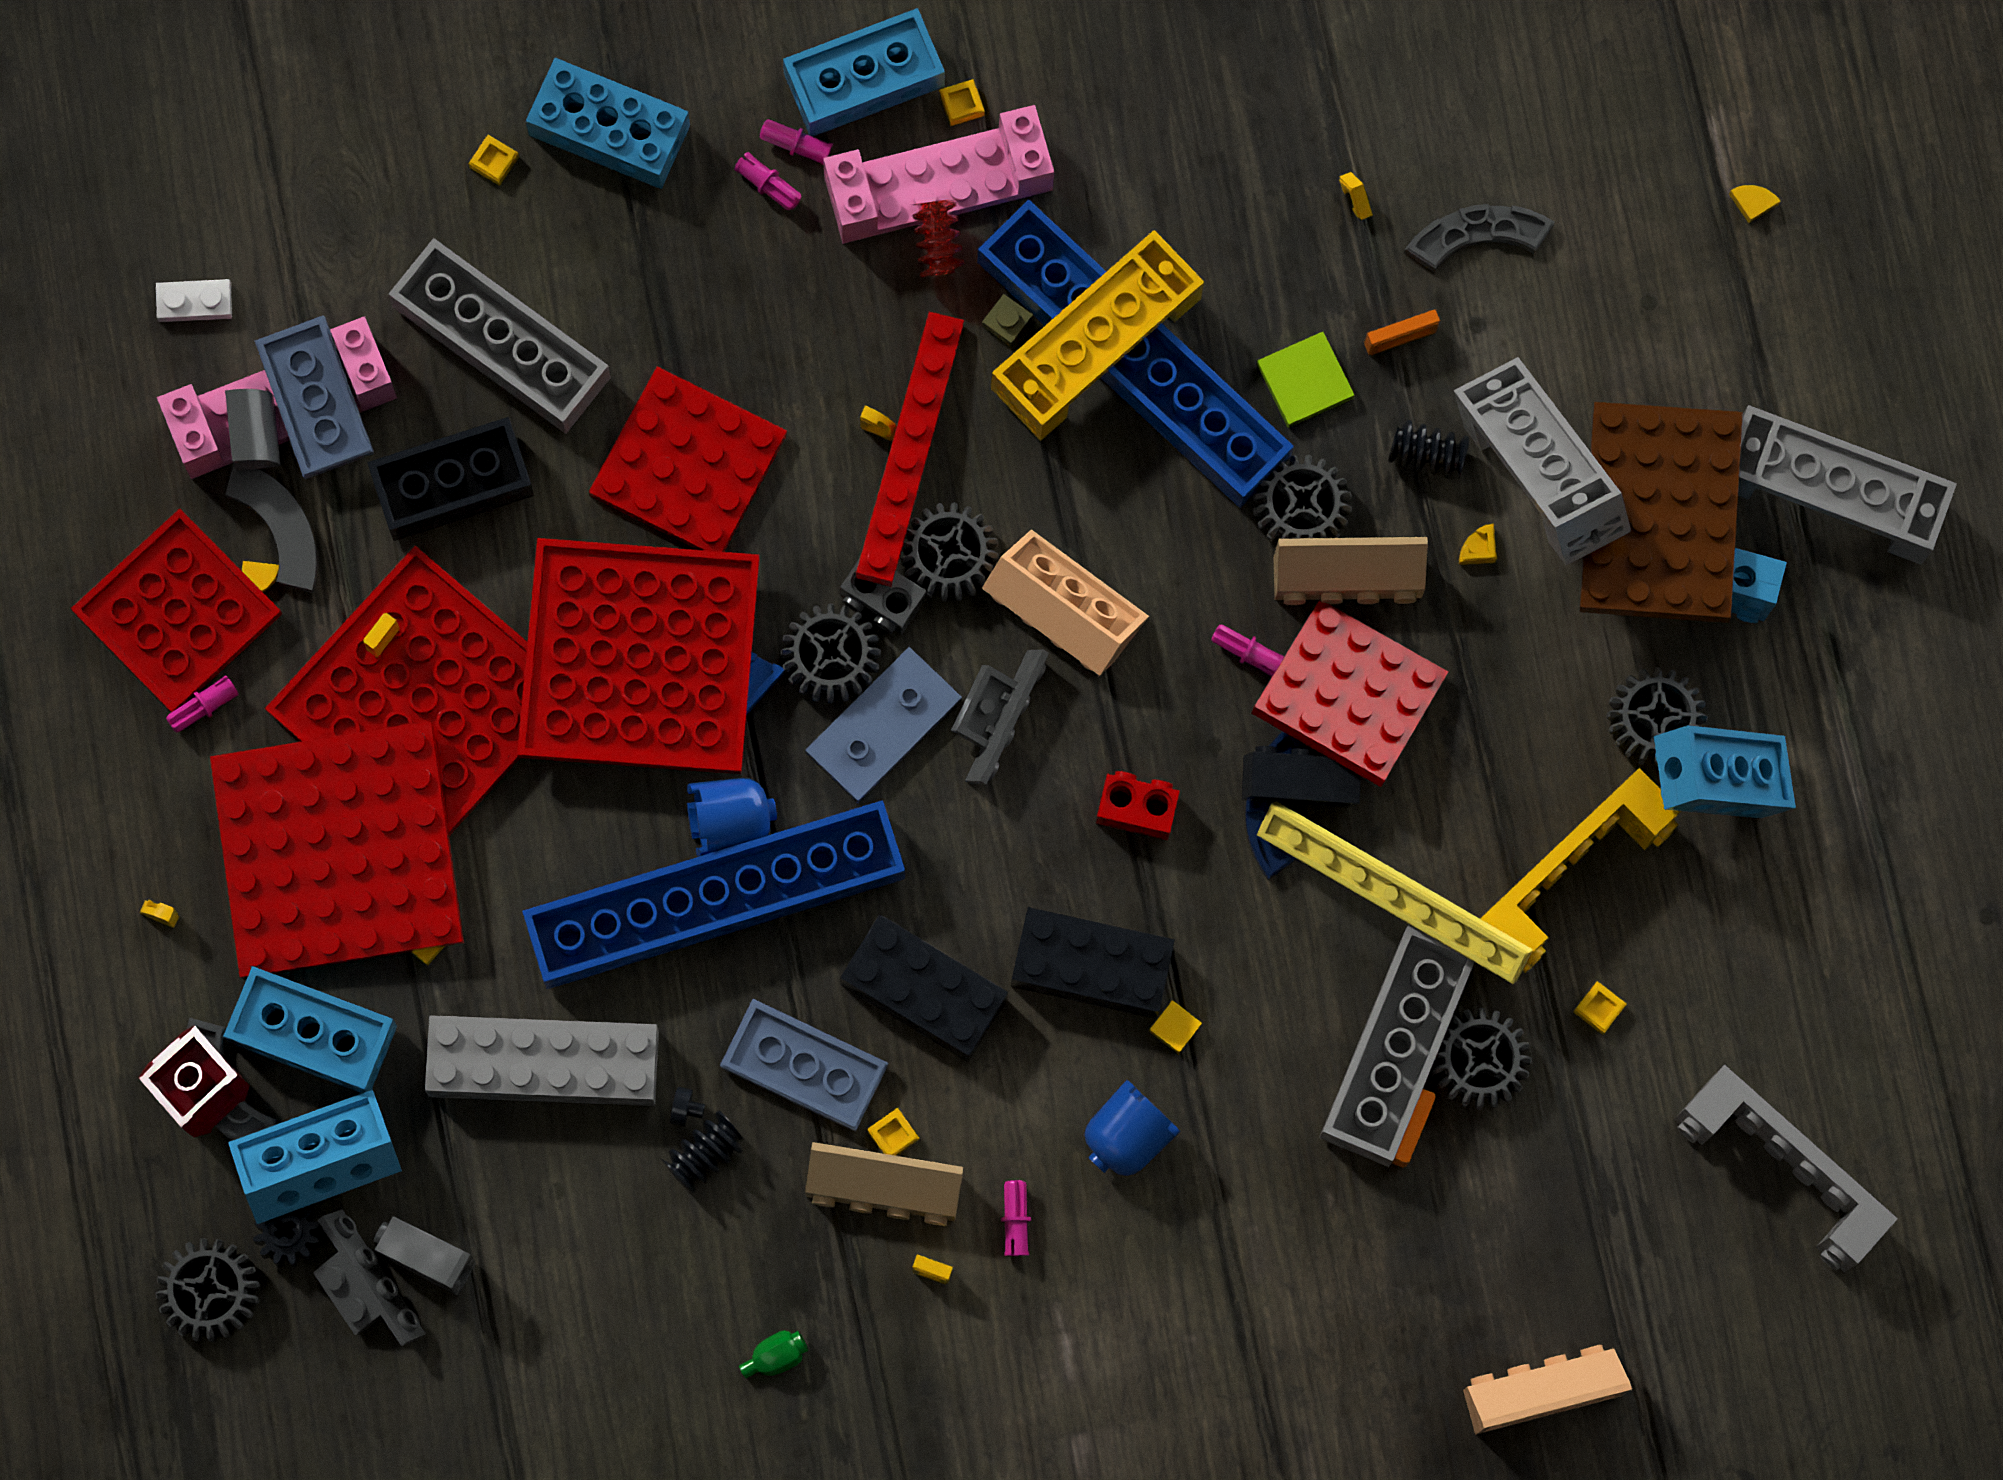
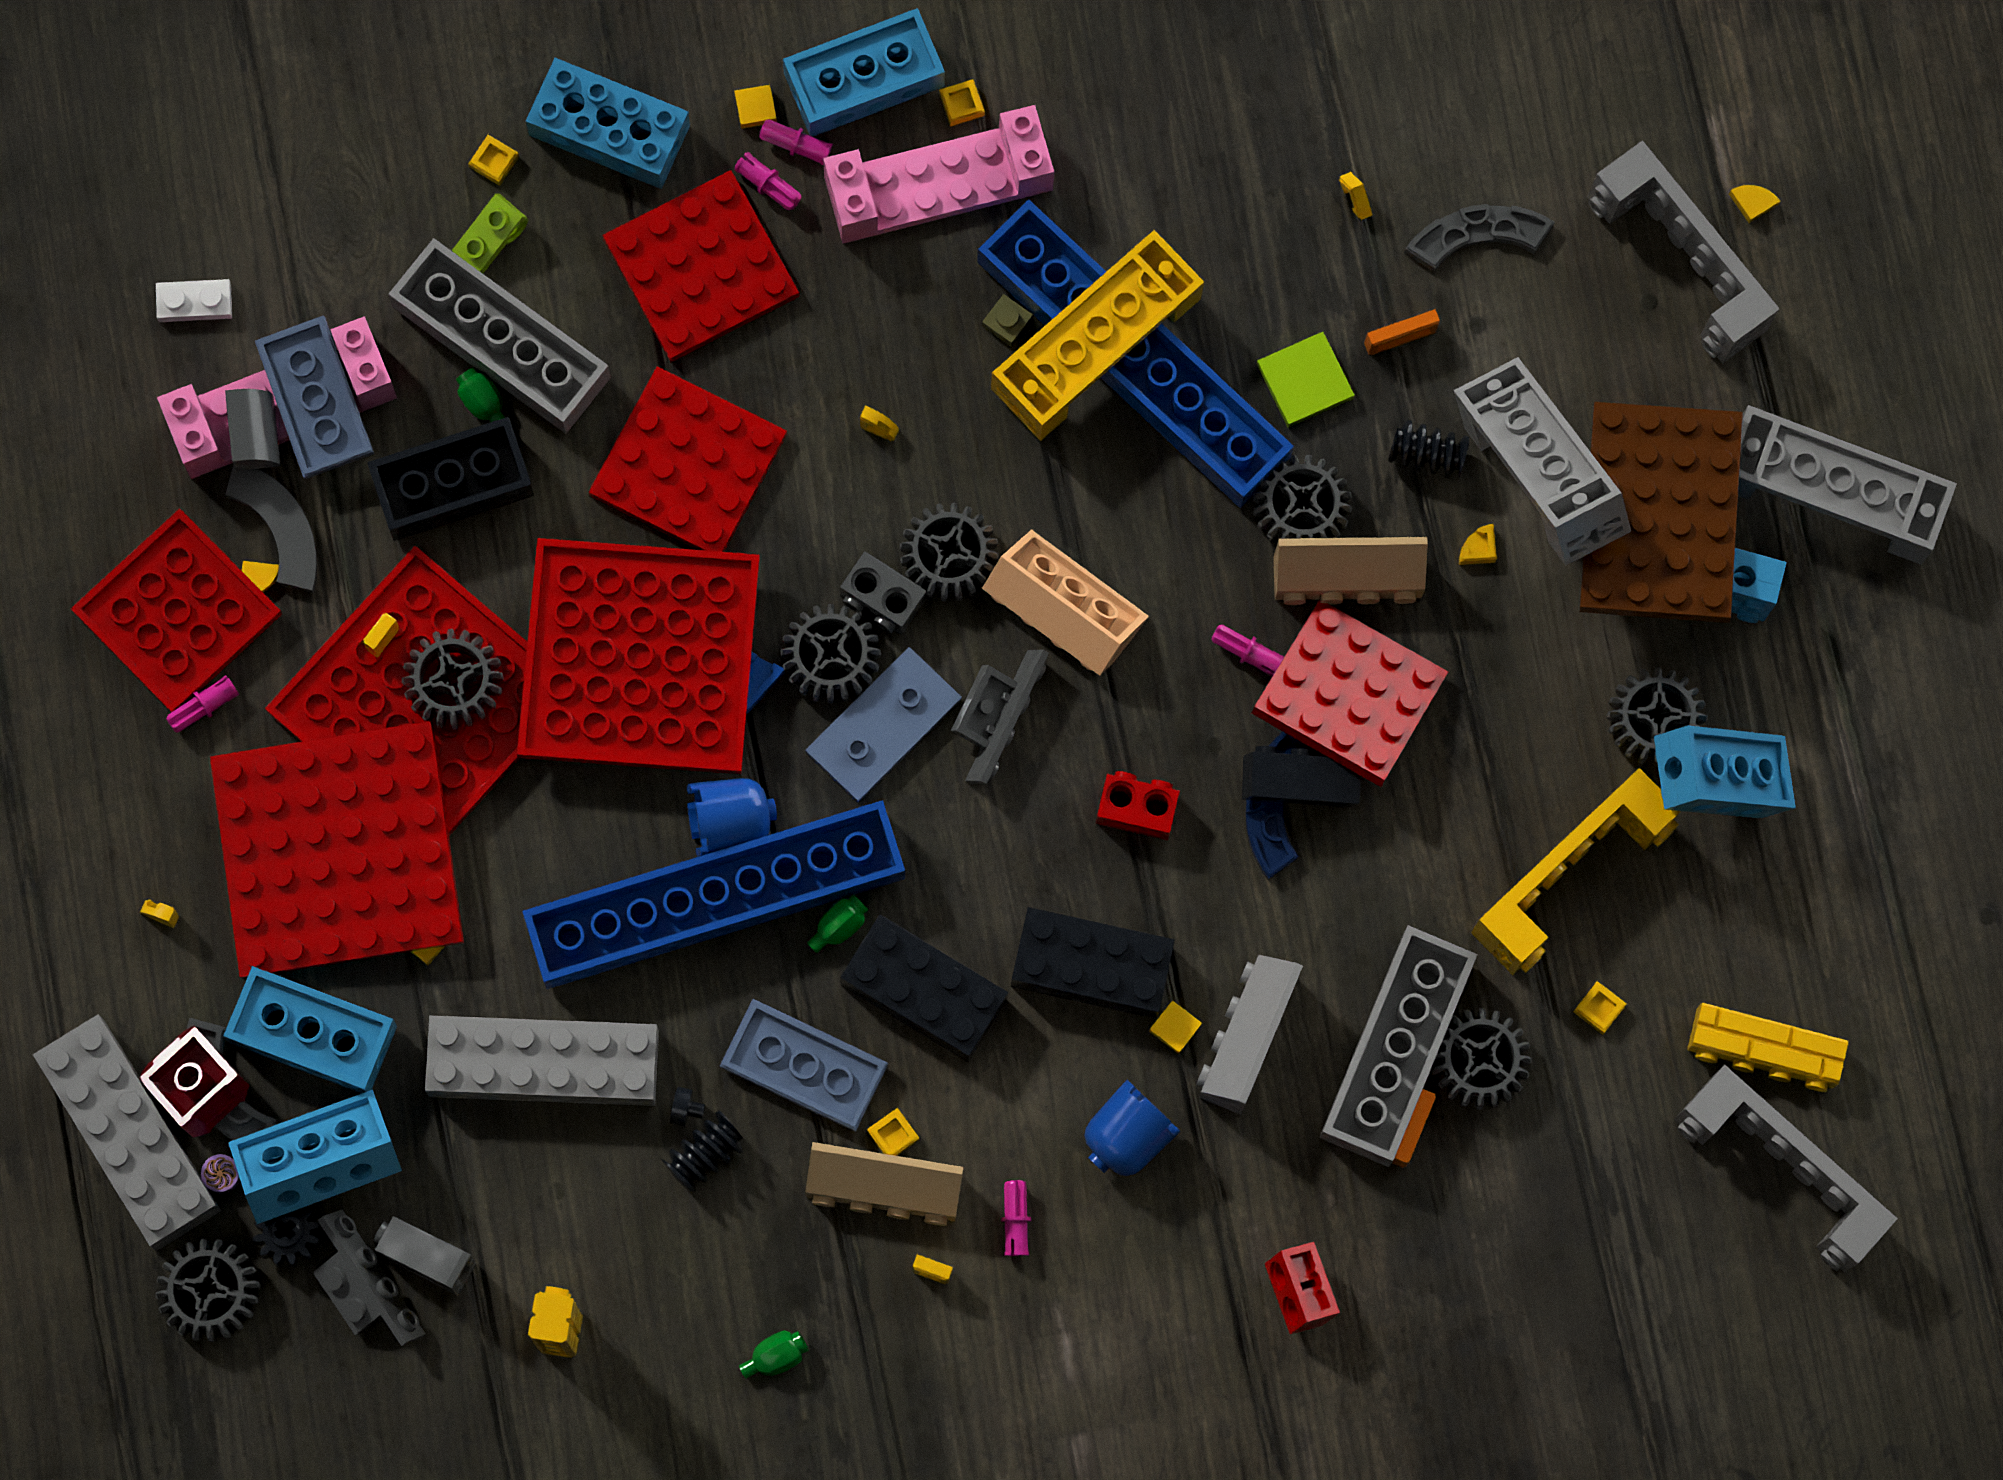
red plate [856,311,964,587] -> none
clear red piece [911,199,965,277] -> none
light yellow tile [1257,801,1533,984] -> none
light nougat slope [1463,1345,1632,1435] -> none
none -> light grey brick [33,1014,222,1251]
none -> tile [201,1154,240,1194]
none -> dark grey gear [402,629,504,730]
none -> lime plate [452,193,528,274]
none -> green plant [456,367,505,422]
none -> yellow brick [528,1286,583,1358]
none -> red plate [602,170,800,363]
none -> yellow tile [735,85,777,129]
none -> green plant [807,894,868,953]
none -> light grey slope [1196,955,1303,1115]
none -> red brick [1265,1242,1340,1335]
none -> light grey plate [1587,140,1780,364]
none -> yellow brick [1687,1003,1848,1092]

